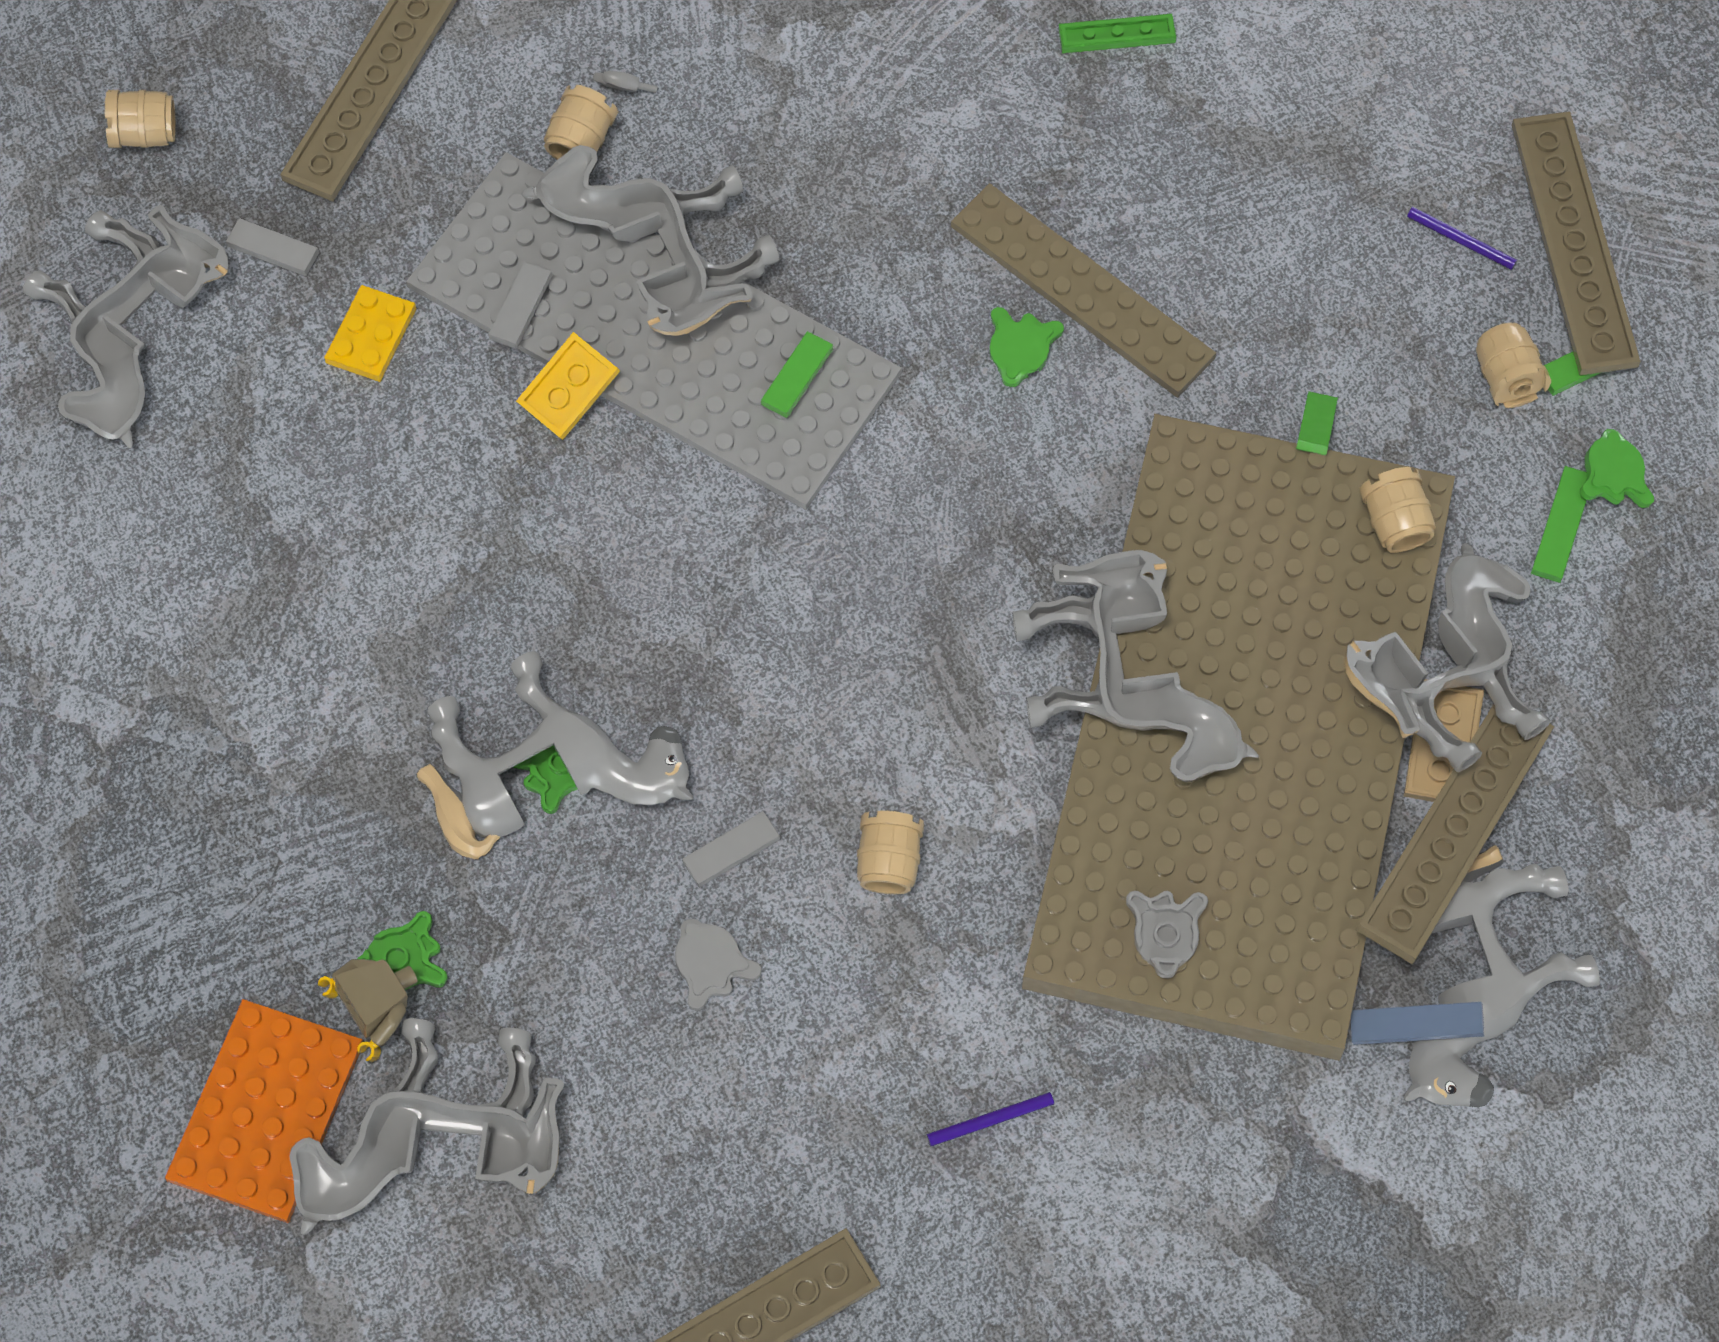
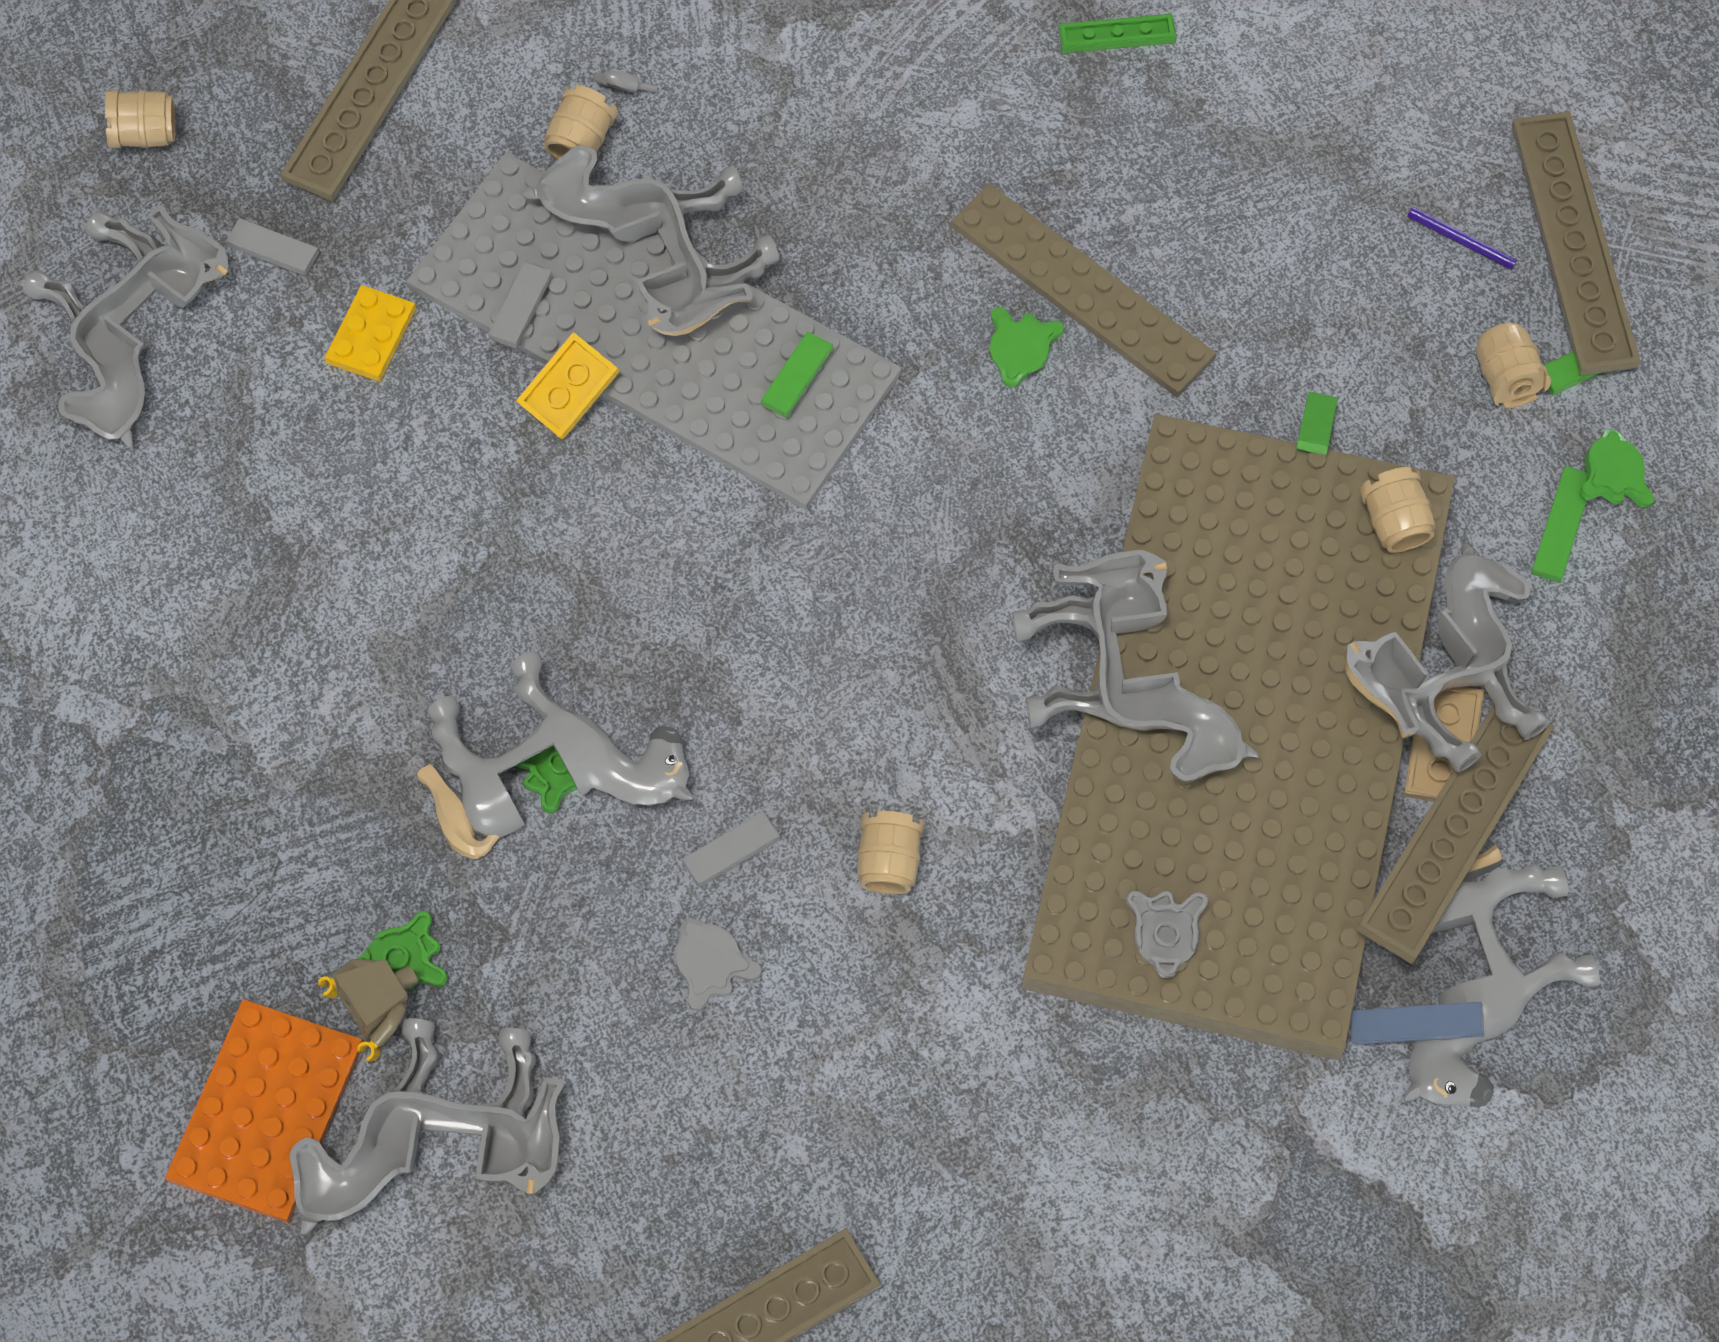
dark purple bar [926,1092,1054,1147] -> none

